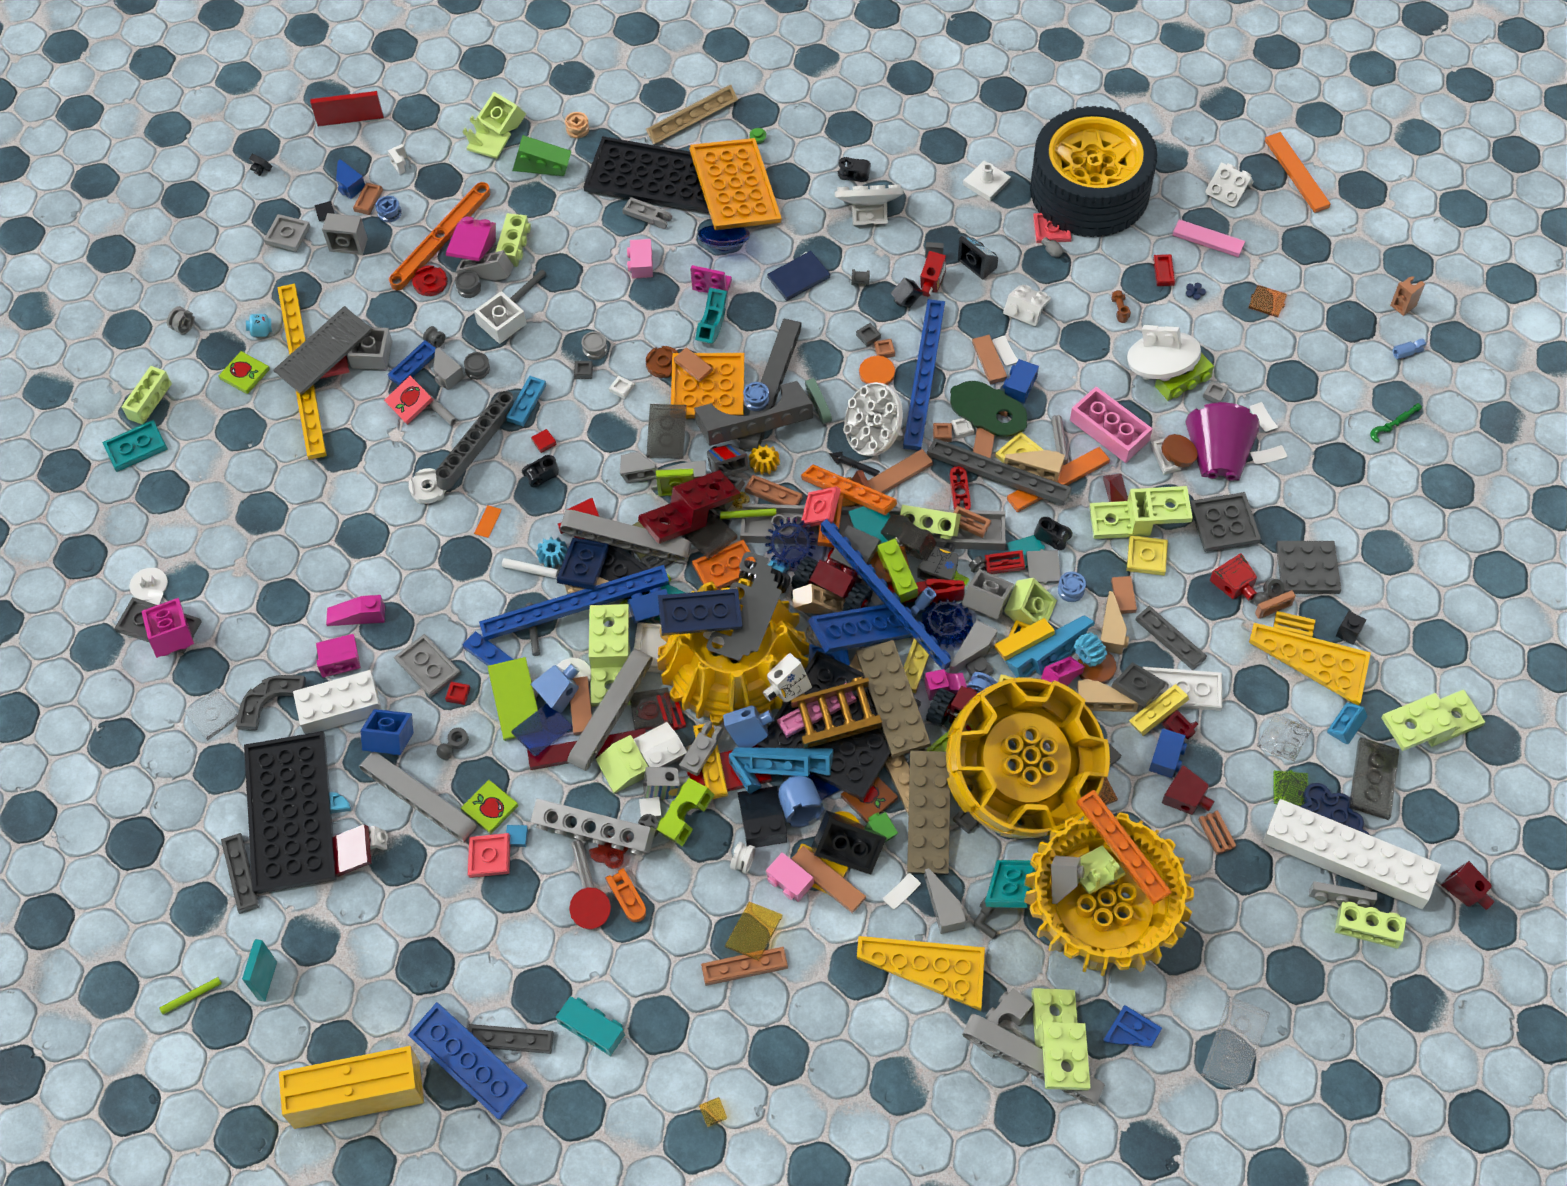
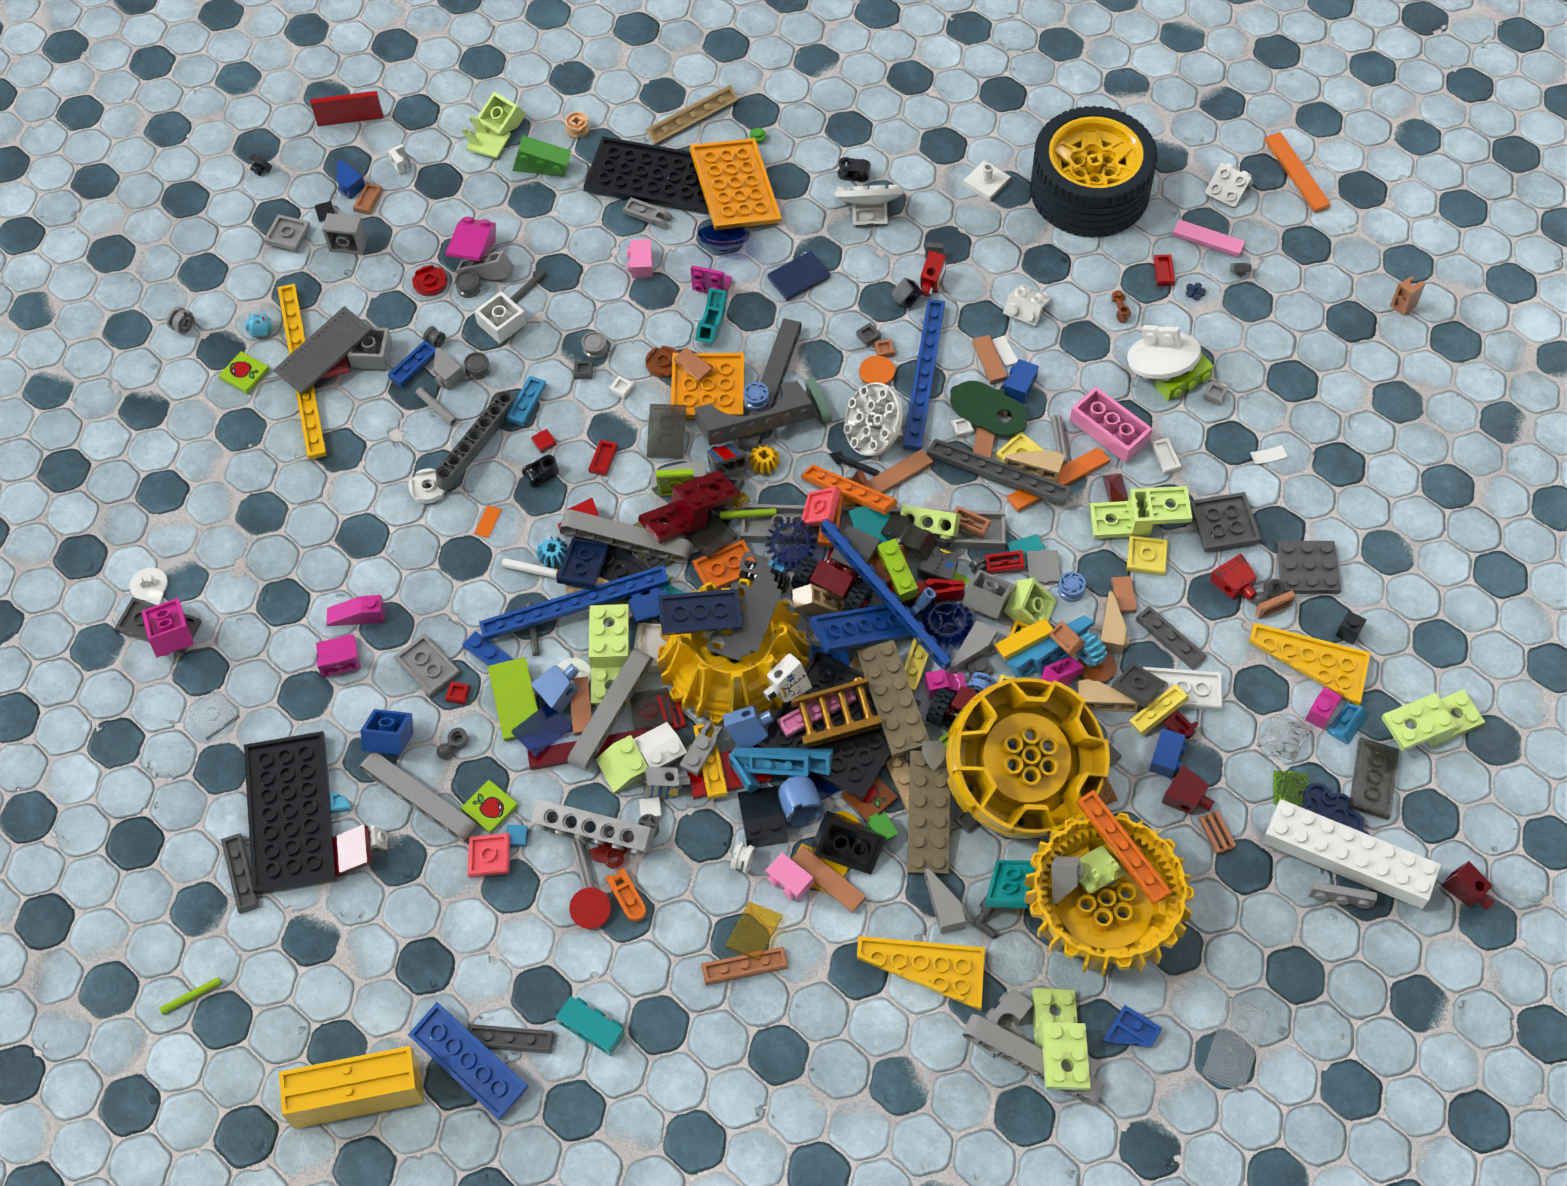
teal tile [102,420,168,472] -> none
yellowish green brick [122,366,172,425] -> none
dark grey plate [236,675,306,730] -> none
teal tile [242,939,277,1002] -> none
white brick [293,670,382,734] -> none
medium blue wheel [375,196,402,222] -> none
coral tile [384,376,434,425] -> none
orange beam [389,182,490,290] -> none
yellowish green brick [495,213,531,267] -> none
light grey slope [620,452,658,483] -> none
lime arch [656,778,715,846] -> none
clear yellow tile [699,1097,727,1127] -> none
nougat tile [745,475,803,505] -> none
dark grey bush [851,269,870,286] -> none
white sticker [883,873,921,909] -> none
nougat tile [933,423,952,442] -> none
red beam [949,466,971,510] -> none
black slope [958,236,998,280] -> none
coral tile [1033,213,1071,243] -> none
black piece [1034,517,1073,550] -> none
light grey cylinder [1041,237,1063,258] -> none
dark orange tile [1161,434,1198,467] -> none
magenta cone [1185,402,1260,481] -> none
clear orange piece [1248,285,1287,318] -> none
white sticker [1249,402,1278,432] -> none
yellow tile [1273,611,1315,637] -> none
yellowish green brick [1335,902,1406,949] -> none
green piece [1370,403,1422,443] -> none
medium blue bar [1393,338,1426,360] -> none
none -> red tile [588,440,618,477]
none -> light grey tile [922,741,946,770]
none -> nougat tile [1048,620,1085,657]
none -> dark grey plate [1230,263,1252,275]
none -> dark pink arch [1306,687,1342,730]

